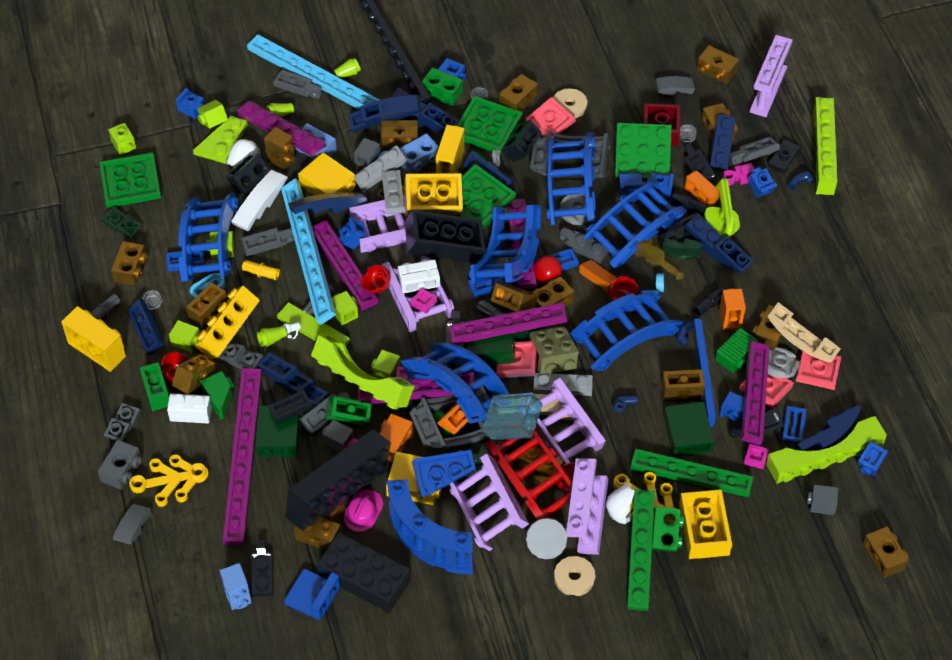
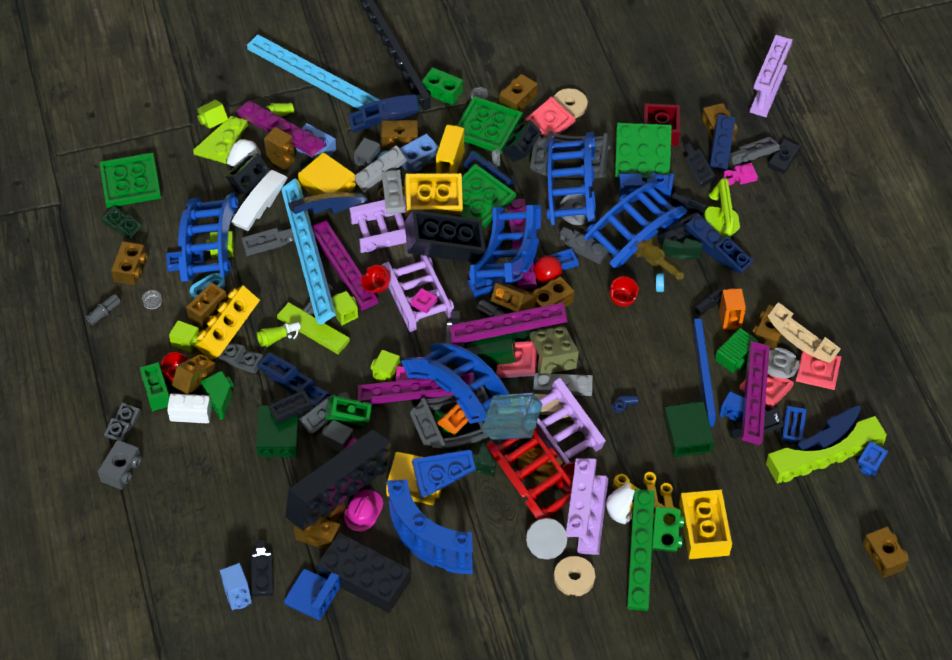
yellow brick [61,306,126,372] -> none
lime brick [108,123,136,155] -> none
dark grey slope [113,504,151,545] -> none
dark blue plate [128,299,164,355] -> none
yellow plant [129,455,208,507] -> none
blue brick [176,88,205,119] -> none
magenta plate [223,368,262,545] -> none
yellow axle [242,260,280,281] -> none
dark grey hinge [273,70,322,99] -> none
lime arch [311,335,415,409] -> none
lime cone [334,58,361,79] -> none
blue brick [338,217,369,249] -> none
orange brick [380,414,413,462] -> none
dark blue slope [391,88,459,134] -> none
white brick [398,259,440,293] -> none
blue brick [438,58,466,82] -> none
lavender fence [449,453,529,551] -> none
blue fence [569,290,683,371] -> none
orange slope [579,260,617,293] -> none
green plate [631,449,753,498] -> none
dark grey slope [655,76,695,96] -> none
pearl gold brick [661,369,705,401] -> none
dark blue arm [676,320,693,346] -> none
clear tile [680,124,697,142] -> none
orange slope [684,171,720,208] -> none
pearl gold brick [697,45,739,84] -> none
dark pink plate [744,444,769,469] -> none
blue brick [747,167,778,198] -> none
dark blue arm [787,171,814,190] -> none
dark grey brick [807,485,838,515] -> none
lime arch [813,97,837,195] -> none

